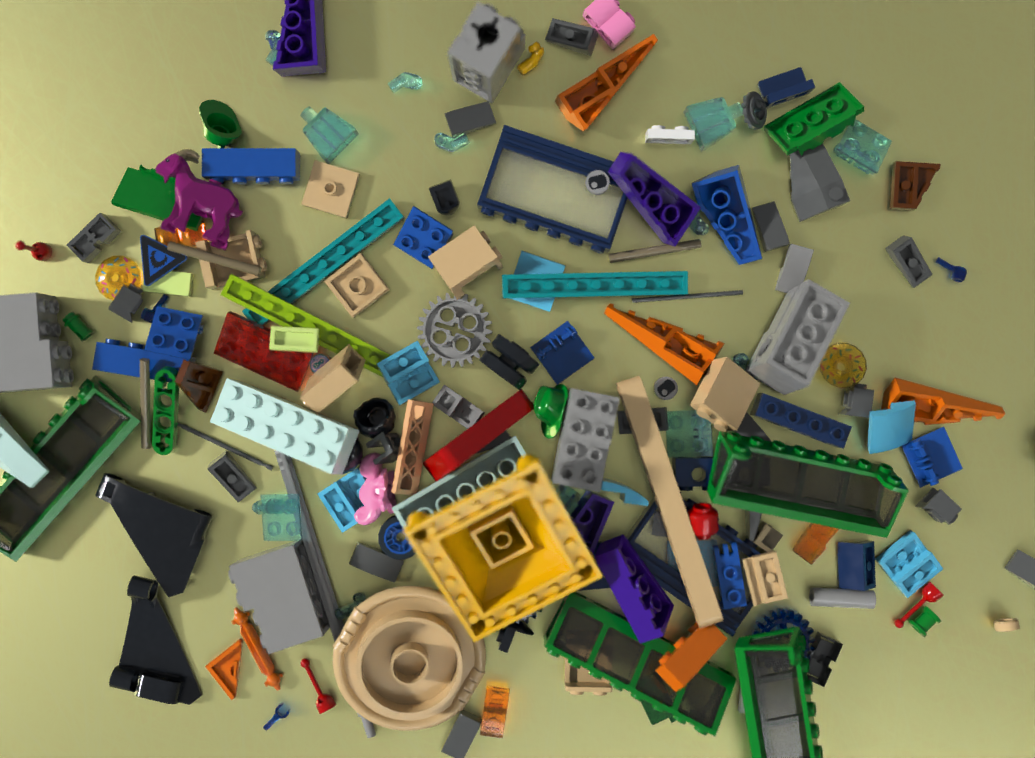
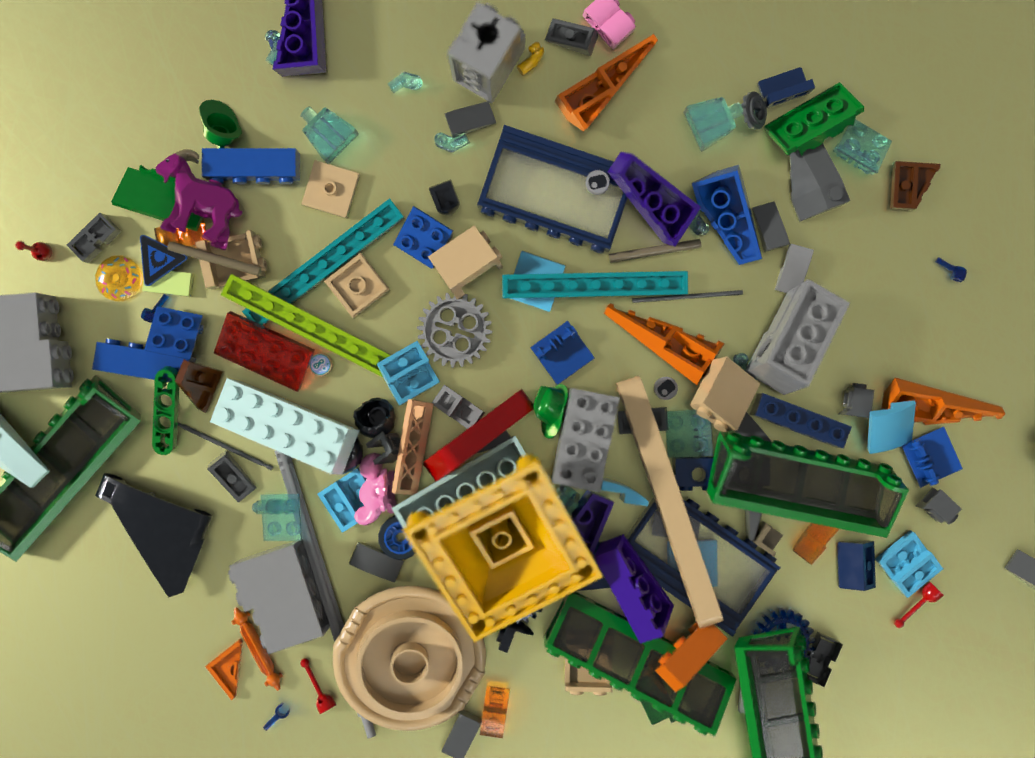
green pin [62,312,94,342] -> none
dark grey window [109,283,143,323] -> none
black panel [109,575,202,705] -> none
dark tan bar [140,358,151,449] -> none
yellowish green tile [269,326,320,353] -> none
tan brick [300,344,366,414] -> none
clear light blue arm [335,592,365,620] -> none
black wheel [480,334,539,390] -> none
white plate [645,125,695,144] -> none
red head [687,503,719,540] -> none
blue hinge [712,542,747,610] -> none
tan plate [741,551,788,606] -> none
light grey piece [809,587,876,609] -> none
clear yellow dish [820,343,867,388] -> none
dark grey slope [885,236,933,288] -> none
green bush [909,606,941,637] -> none
tan tile [993,618,1020,632] -> none

